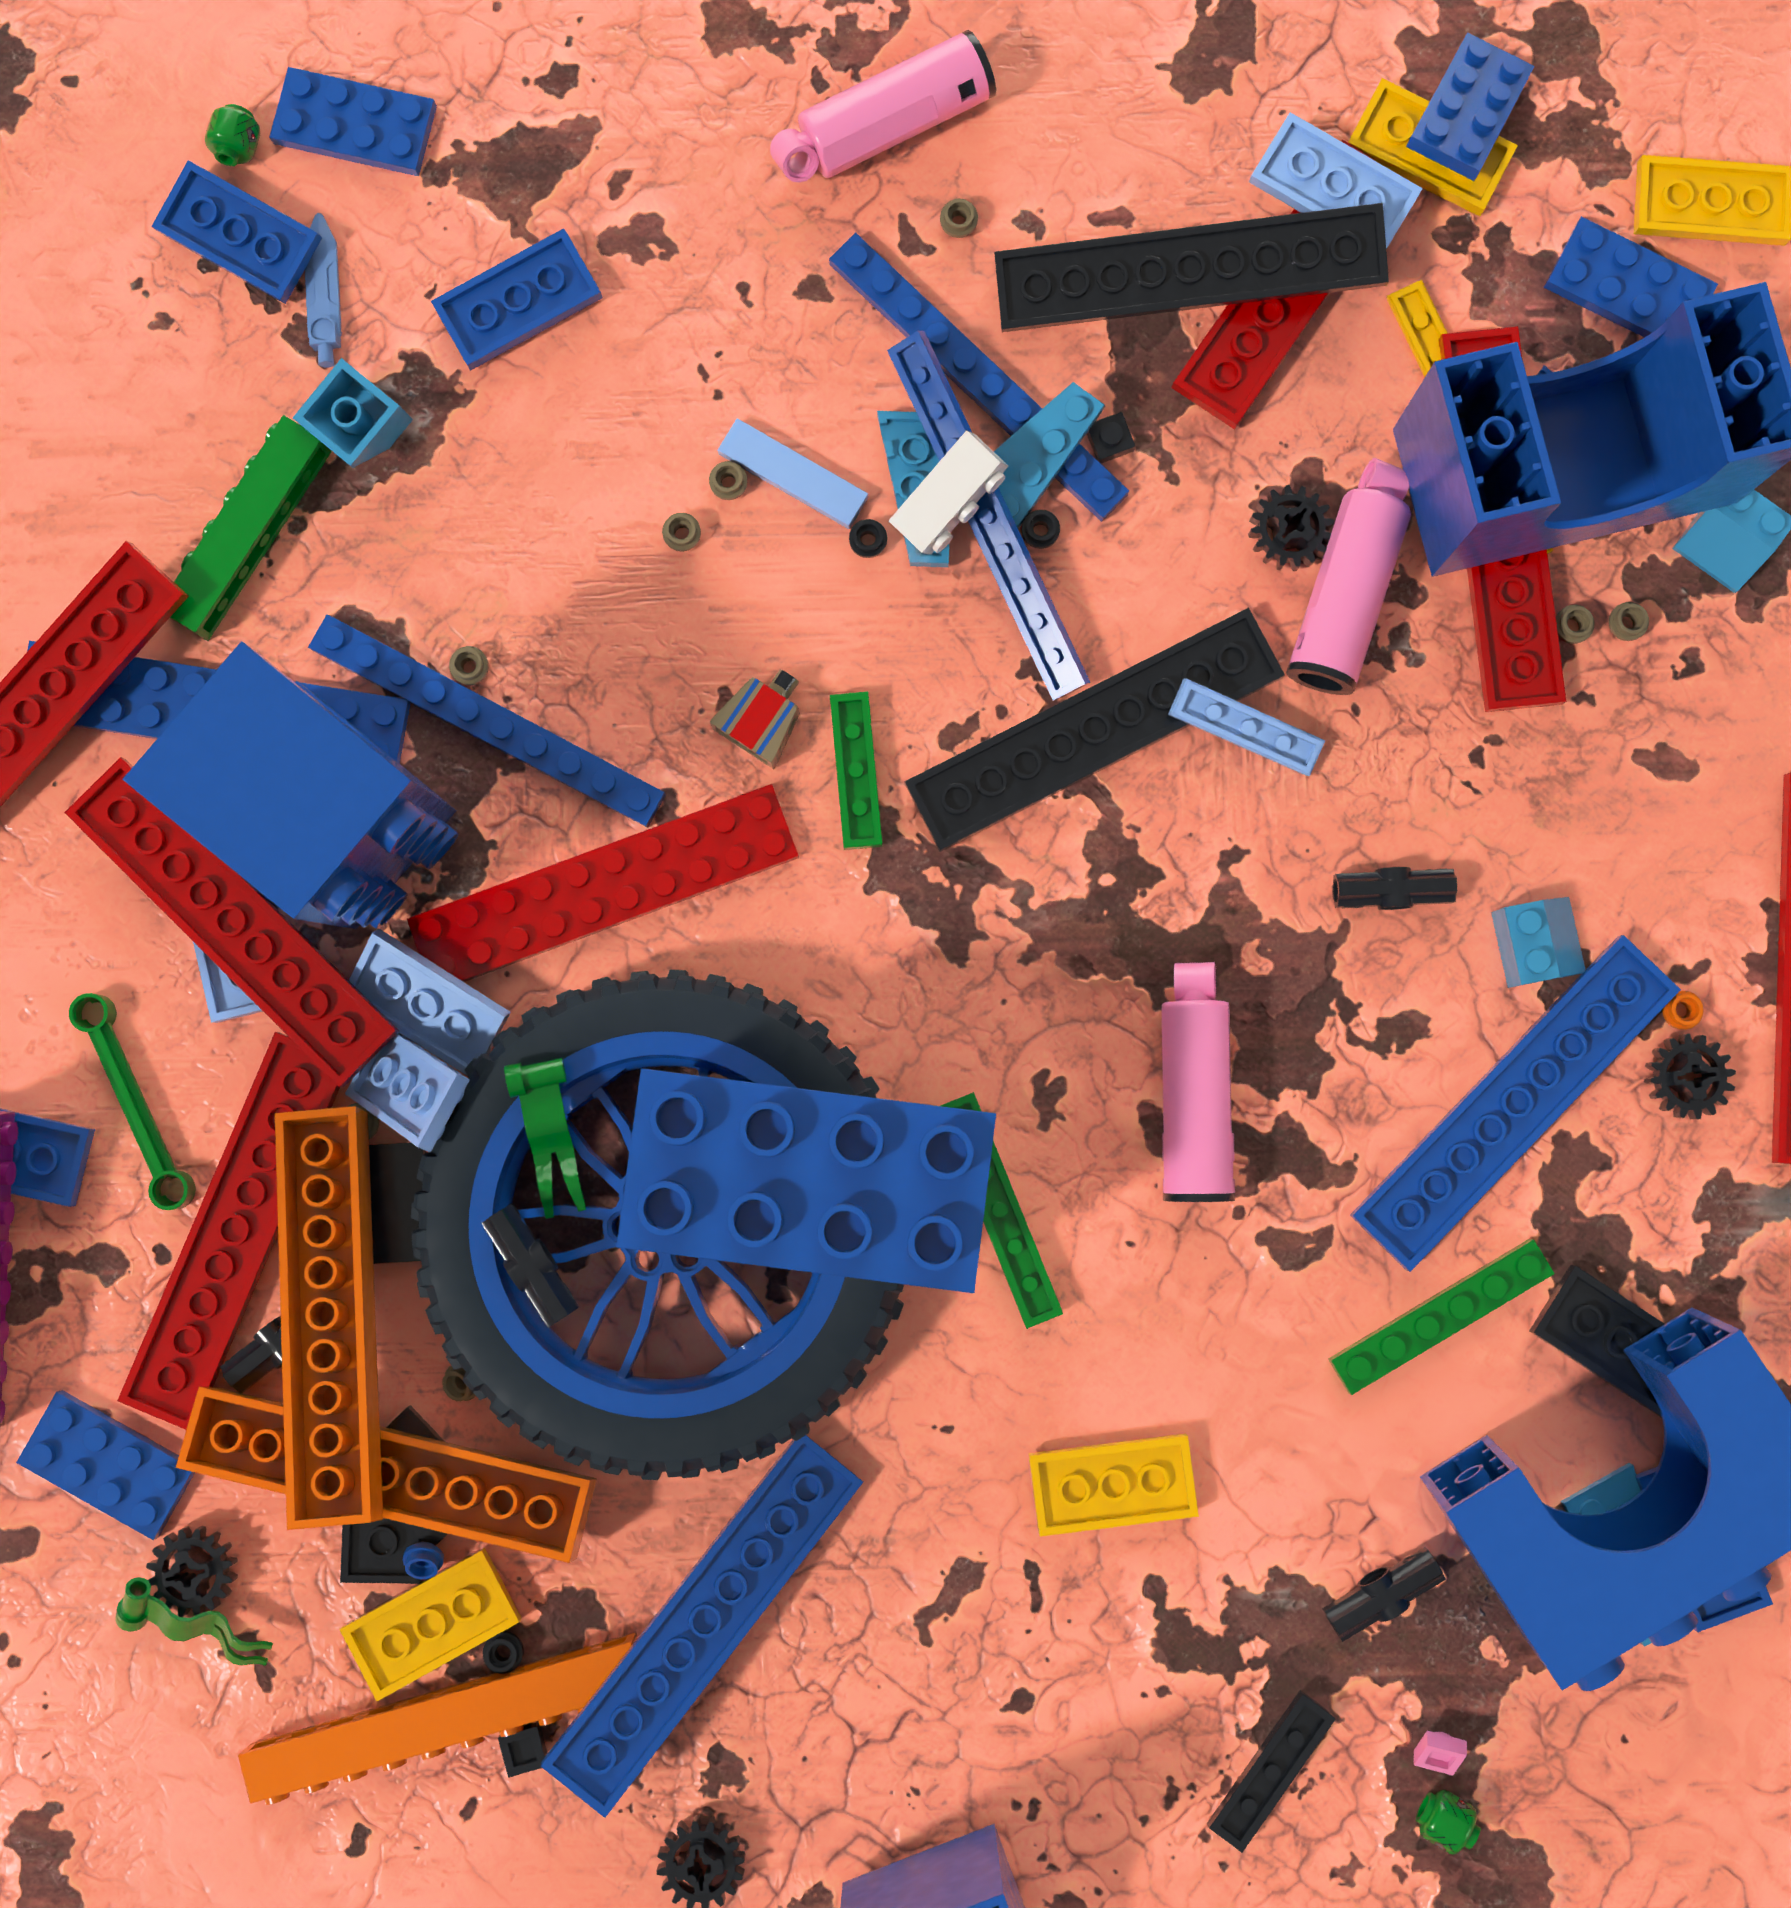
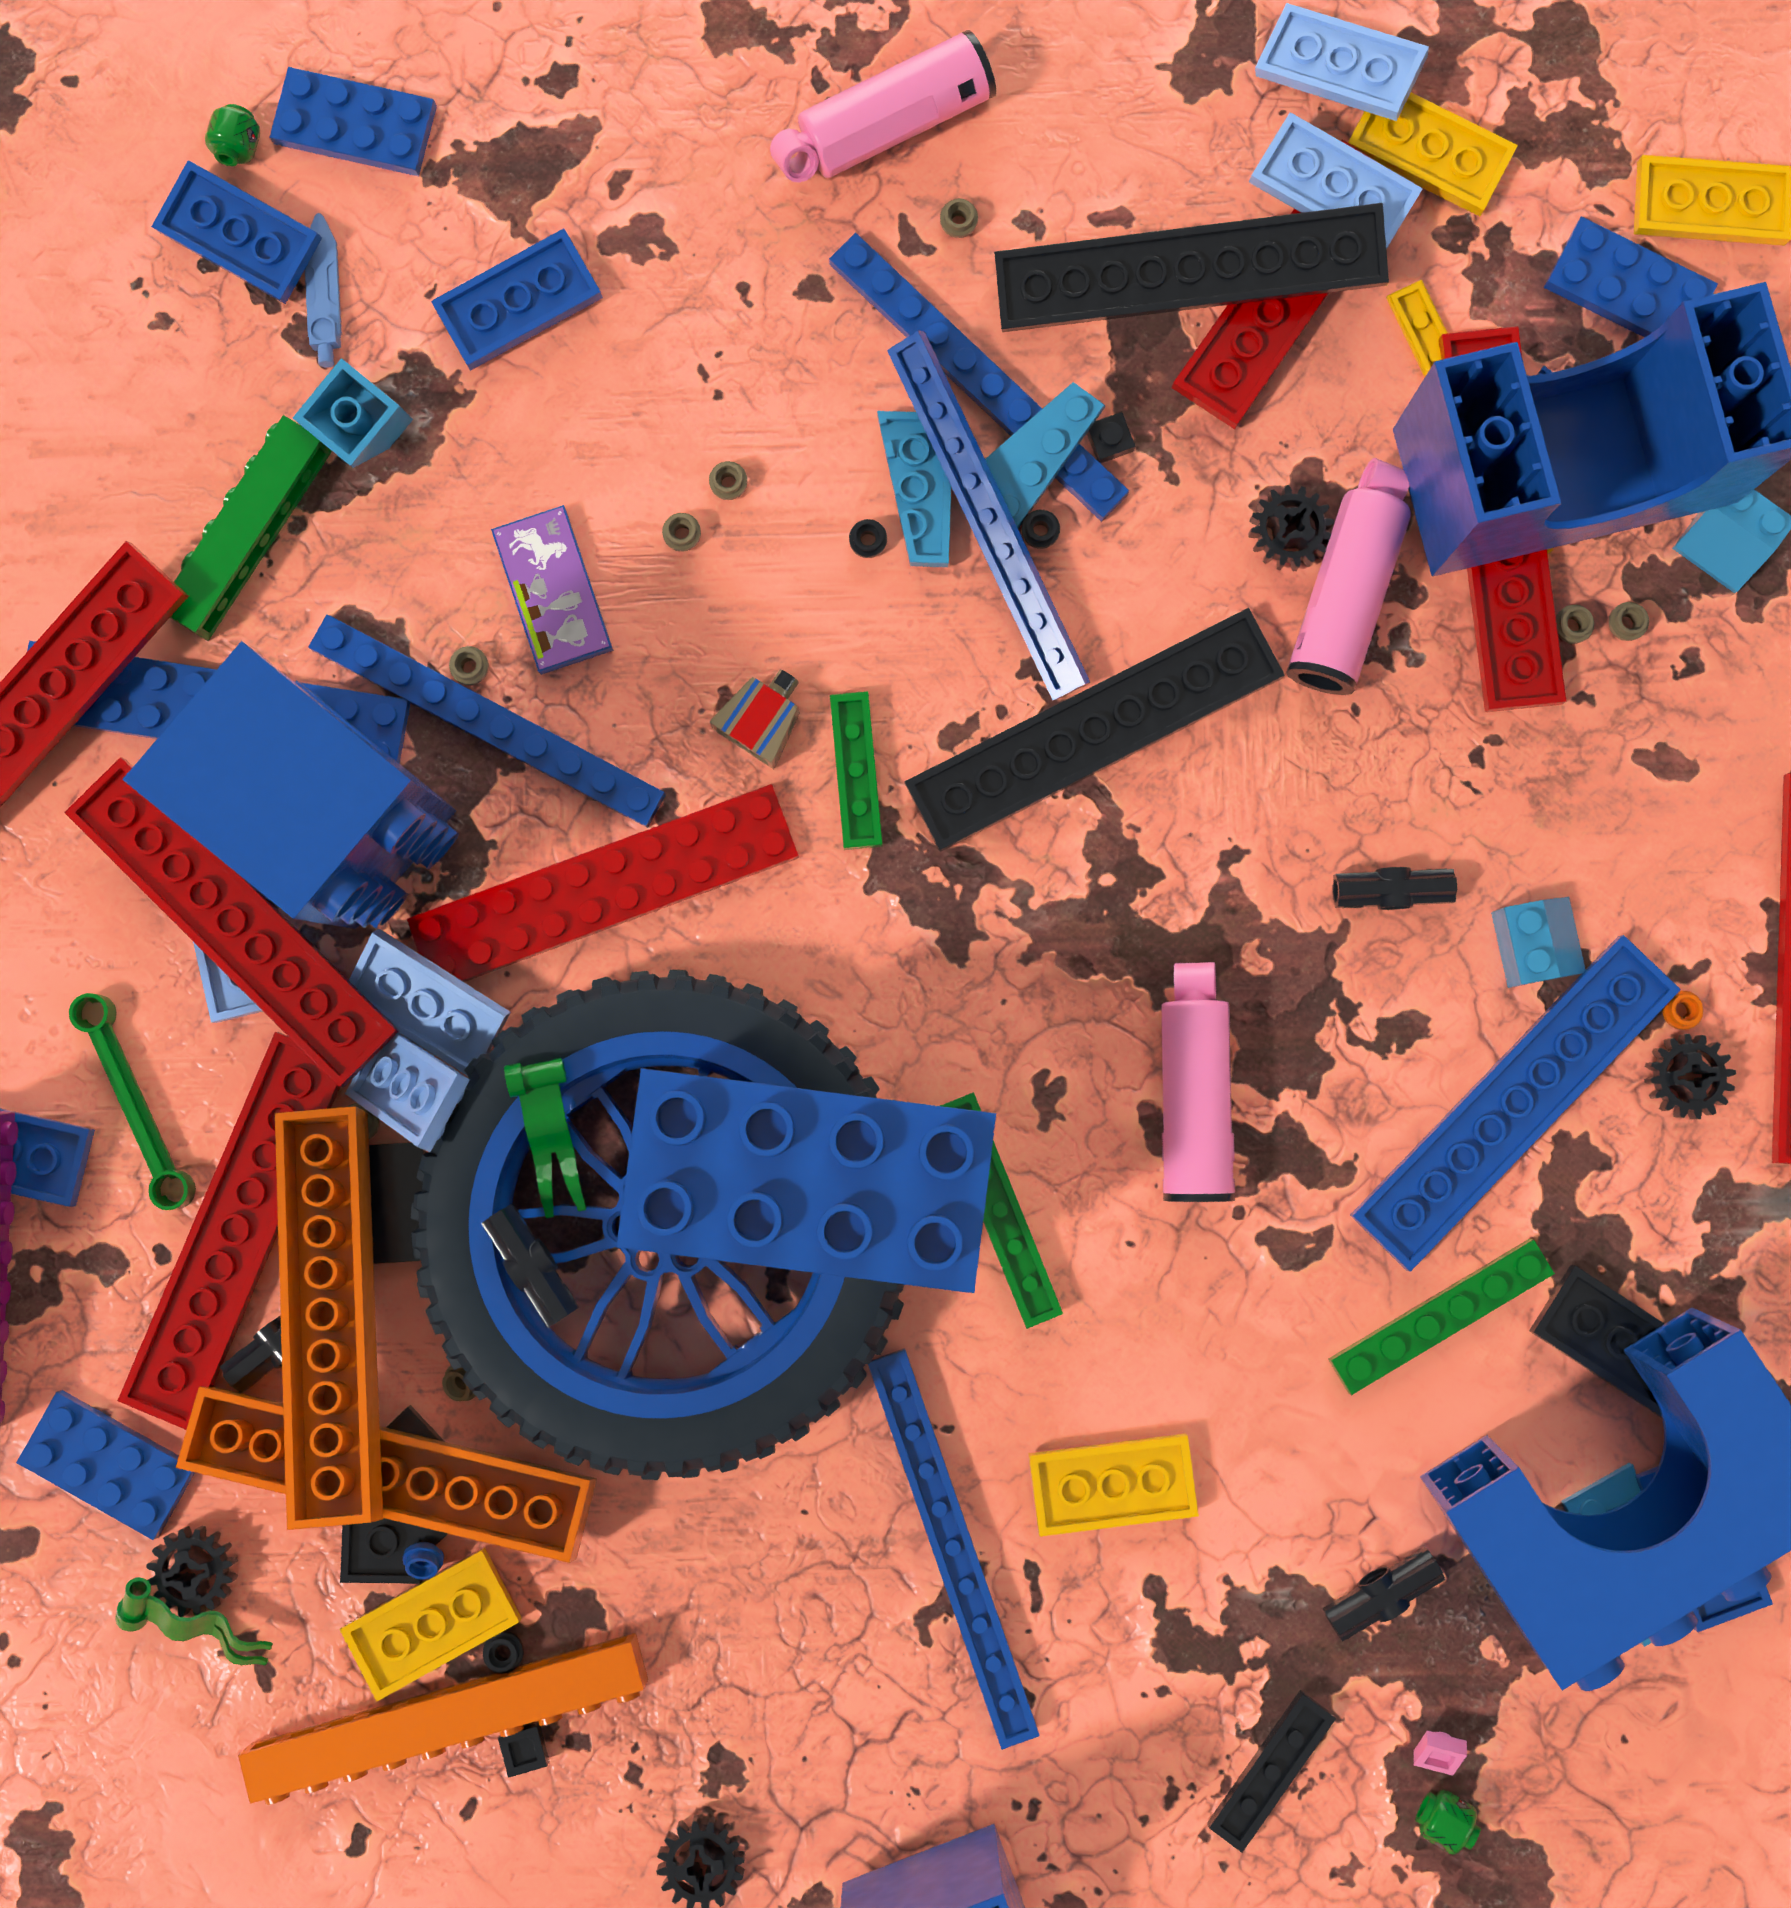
blue plate [541,1435,863,1818] -> none
light blue tile [717,418,869,529] -> none
white brick [889,430,1008,555] -> none
light blue tile [1168,679,1325,776] -> none
blue plate [1406,32,1535,181] -> none
none -> medium lavender tile [491,505,614,675]
none -> blue plate [868,1348,1040,1750]
none -> light blue plate [1255,3,1429,121]

